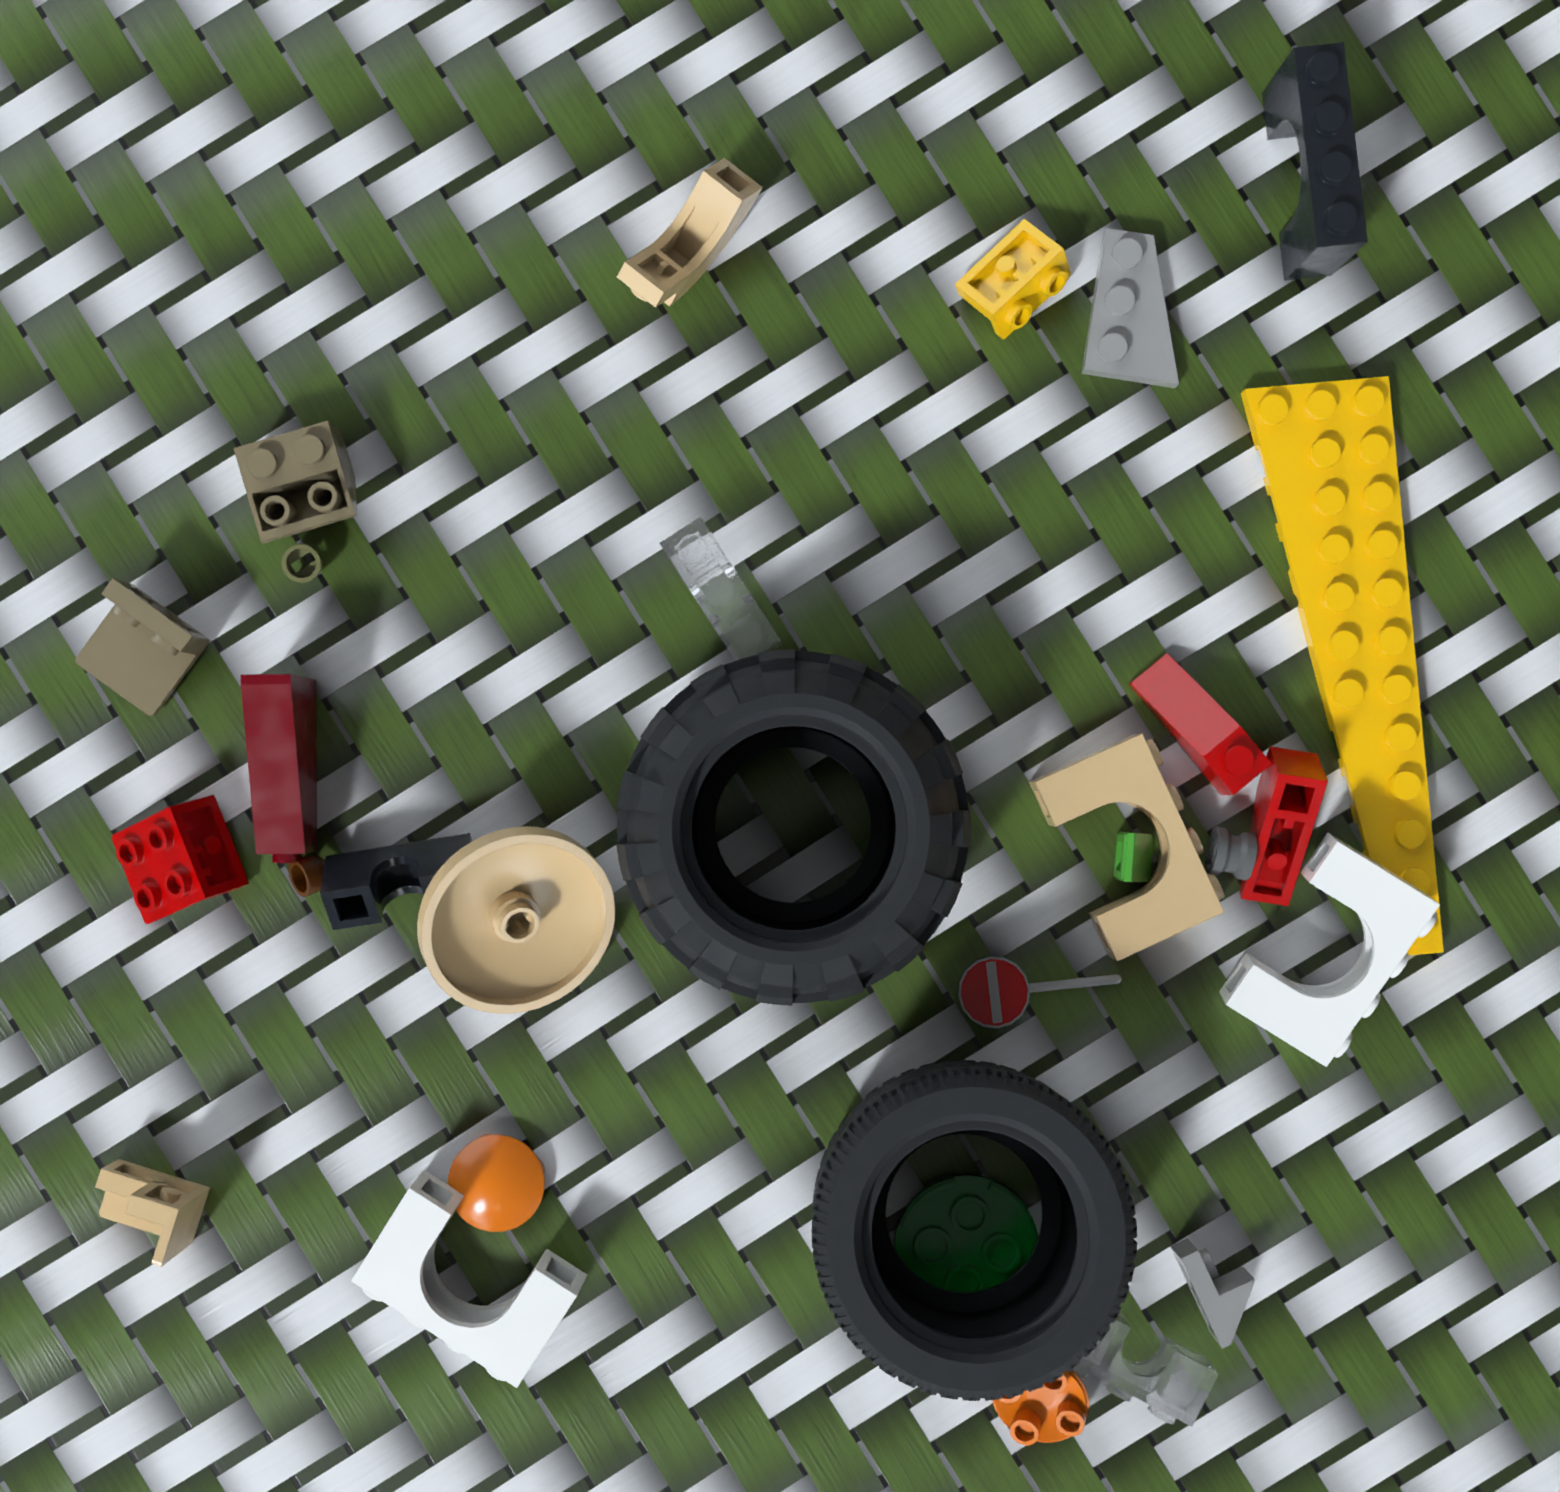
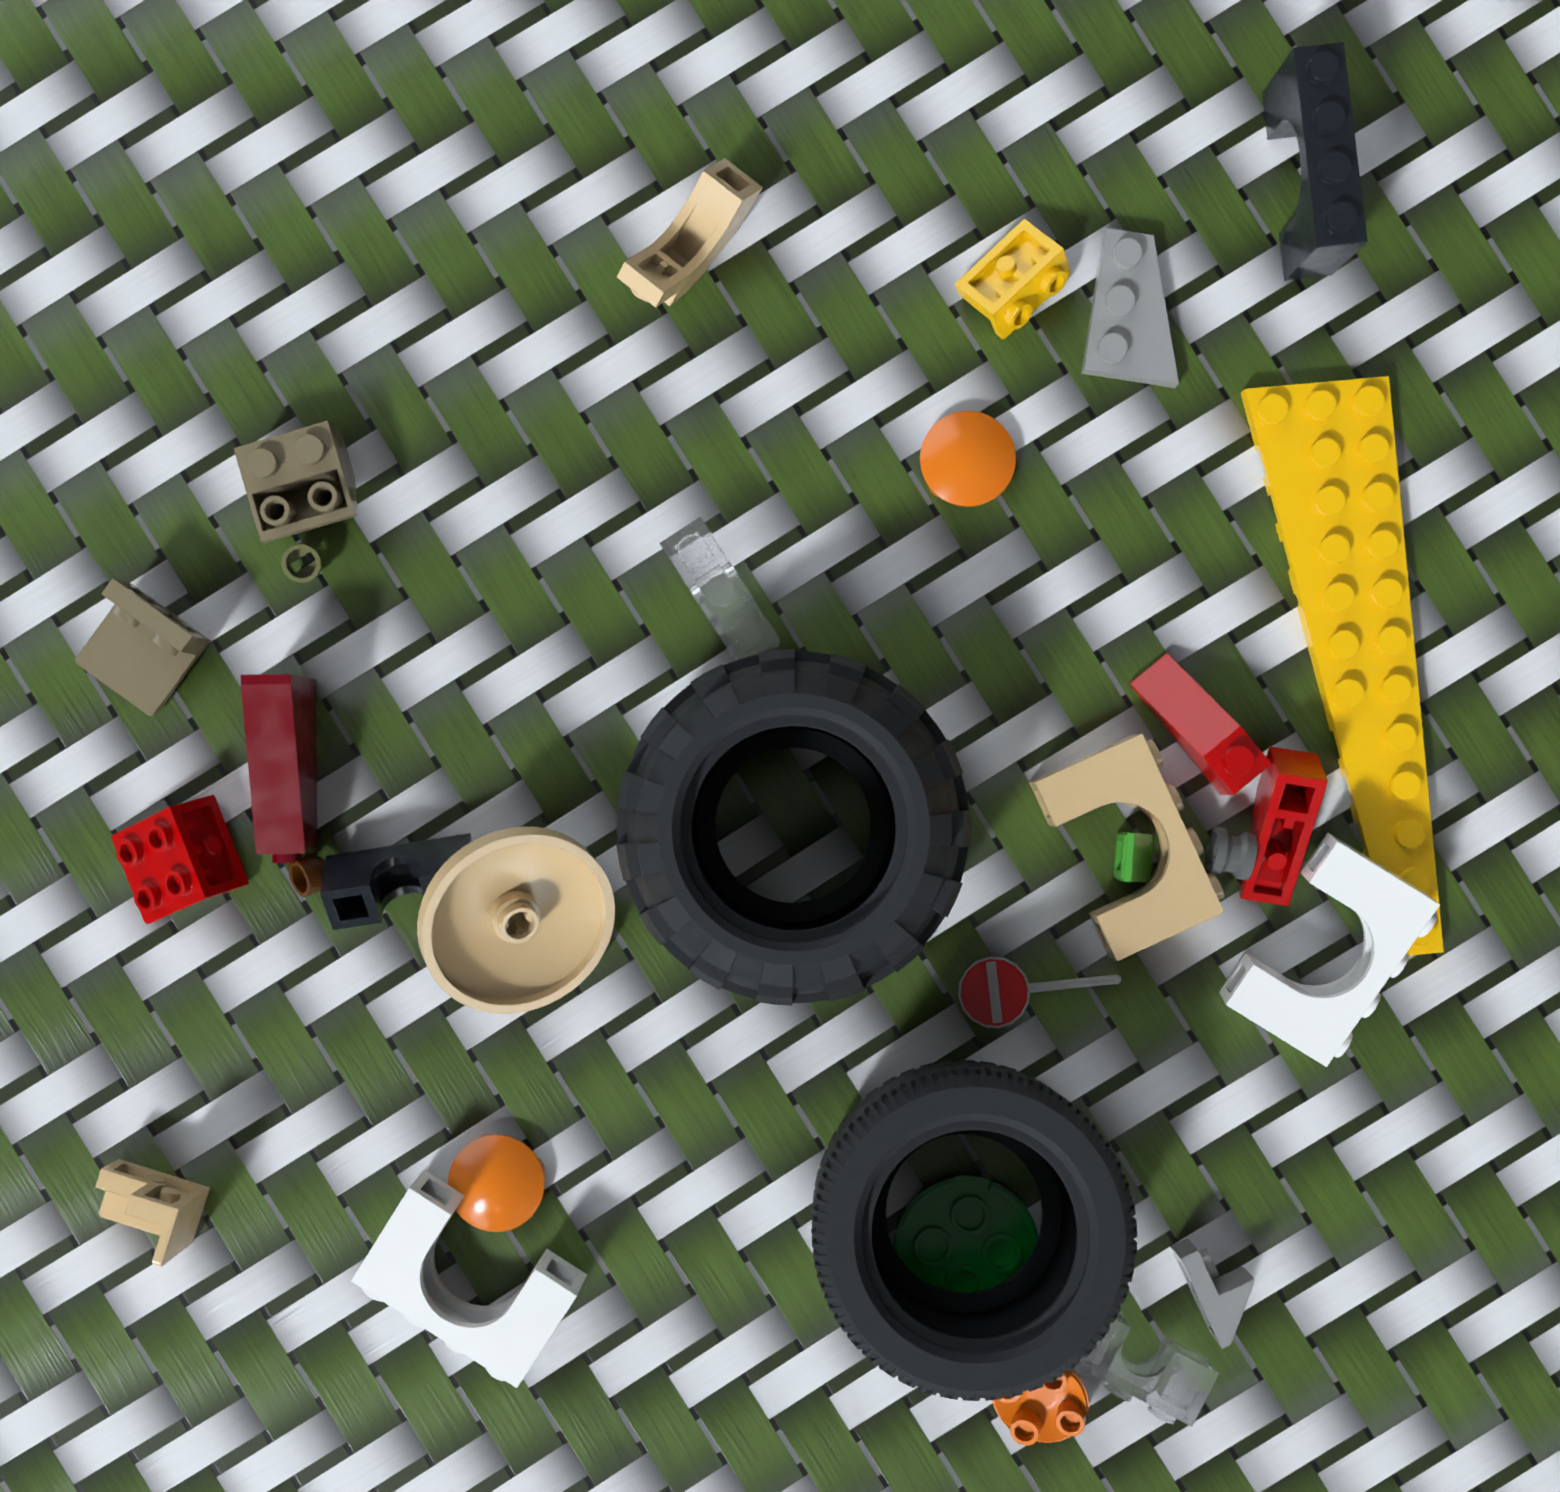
none -> orange dish [920,411,1016,507]

